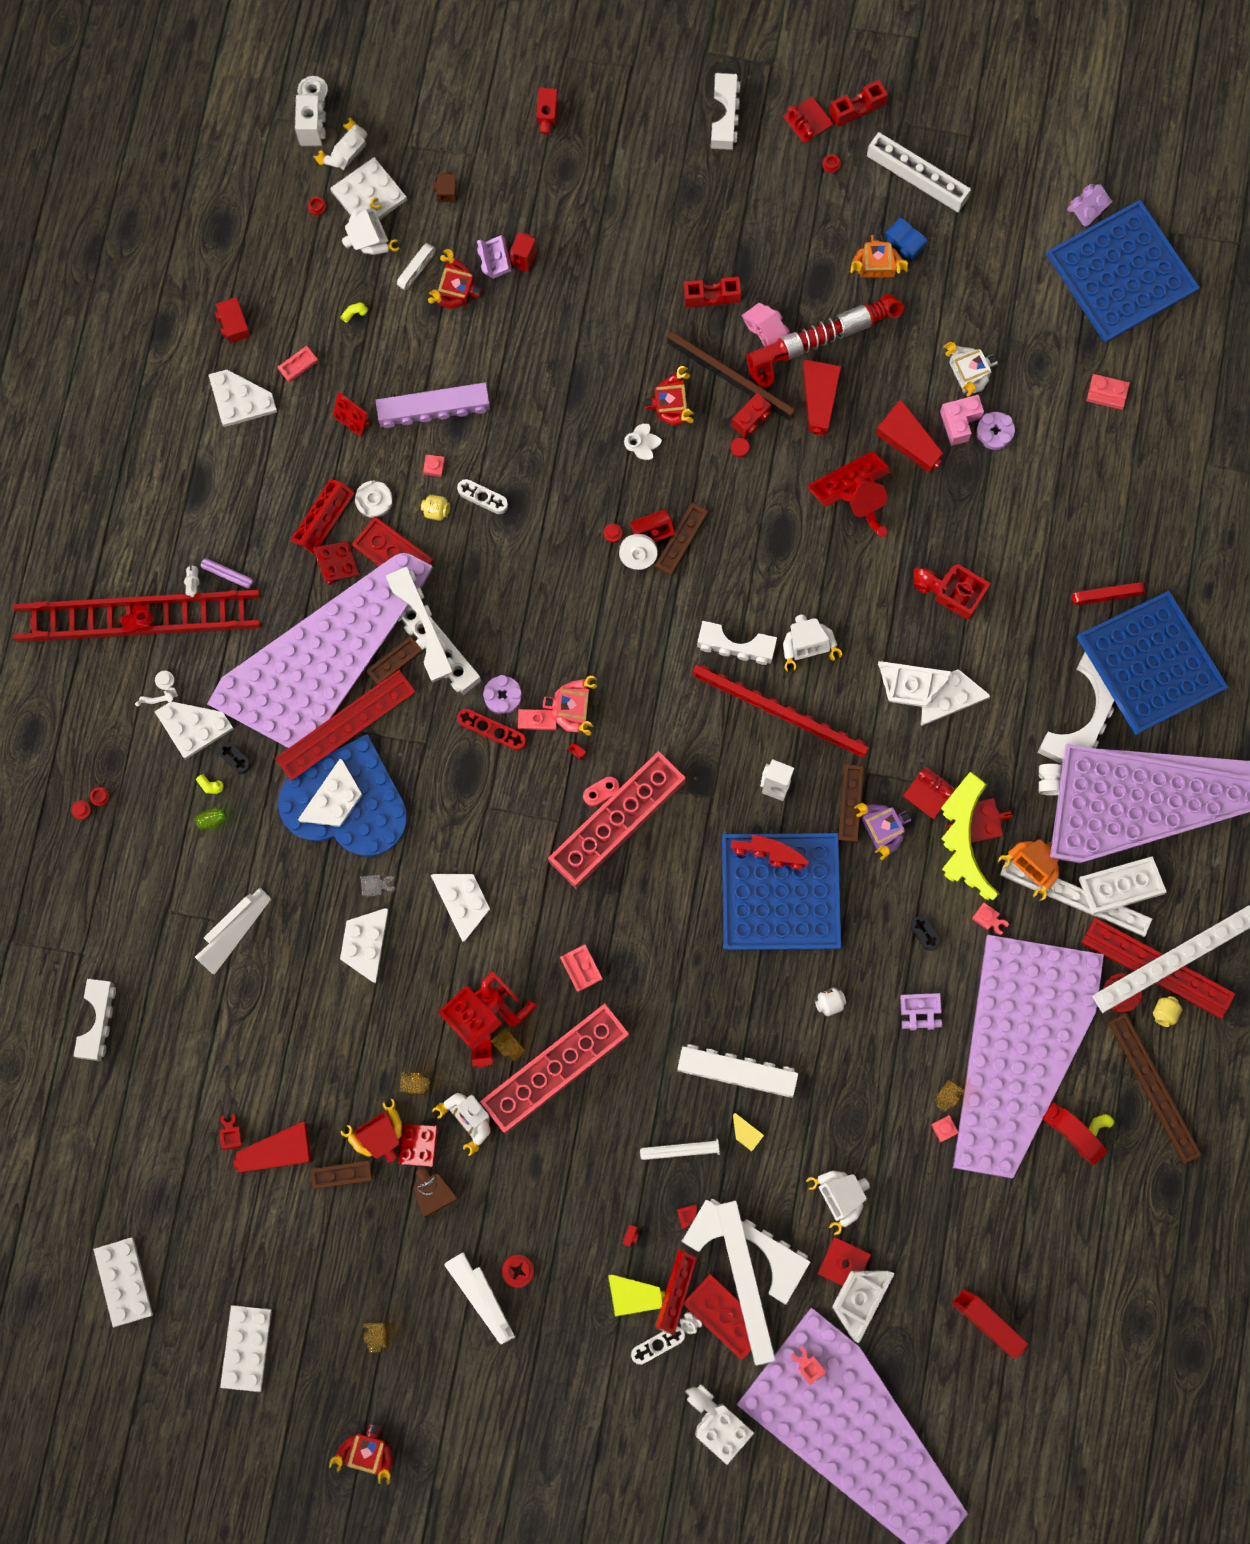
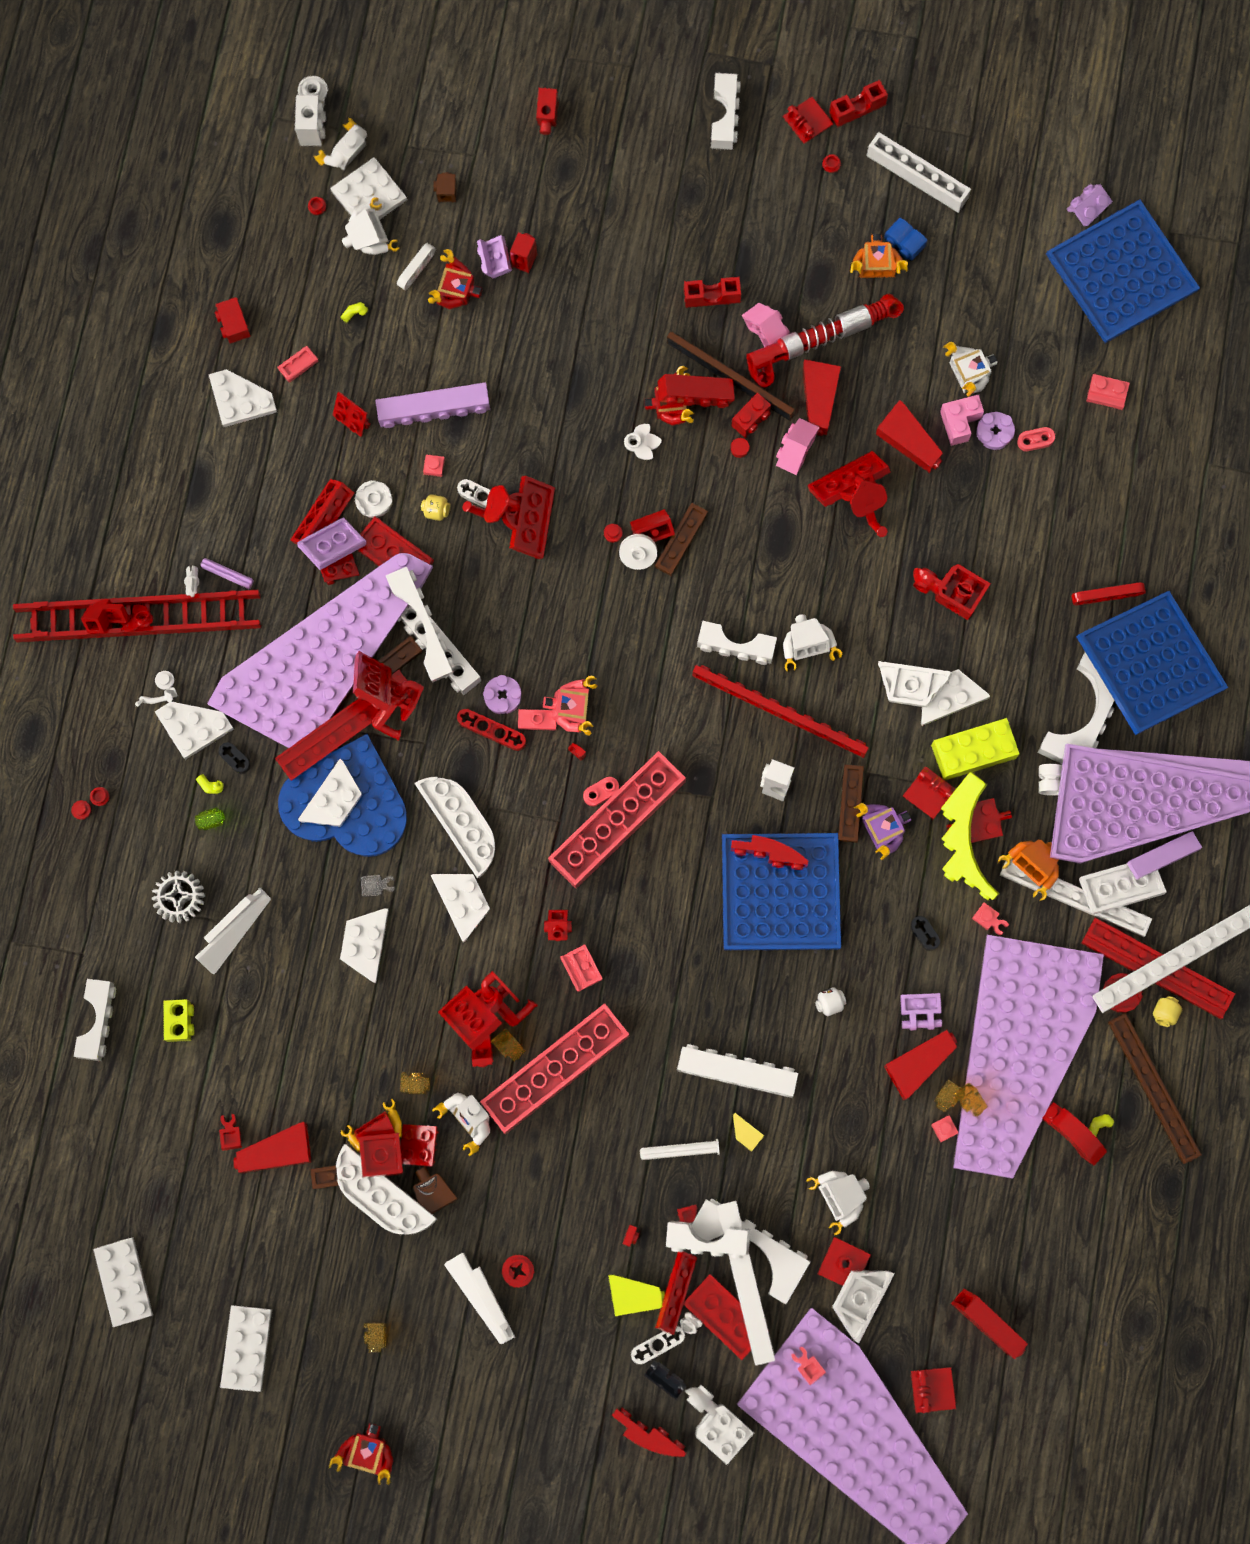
none -> red brick [81,599,130,633]
none -> white gear [152,871,205,923]
none -> neon yellow brick [164,1000,194,1042]
none -> lavender tile [298,517,366,570]
none -> white plate [336,1144,437,1234]
none -> red plate [353,651,424,741]
none -> red plate [358,1133,403,1178]
none -> white plate [415,777,495,879]
none -> red plate [462,476,555,559]
none -> red brick [544,910,572,941]
none -> red slope [612,1408,686,1457]
none -> black hinge [644,1360,687,1400]
none -> red brick [657,374,735,408]
none -> white arch [666,1221,750,1258]
none -> bright pink brick [776,418,819,475]
none -> red slope [884,1030,957,1100]
none -> red hinge [911,1367,956,1413]
none -> neon yellow brick [931,718,1019,780]
none -> clear yellow brick [953,1083,988,1117]
none -> coral plate [1017,427,1055,451]
none -> lavender tile [1127,831,1202,880]

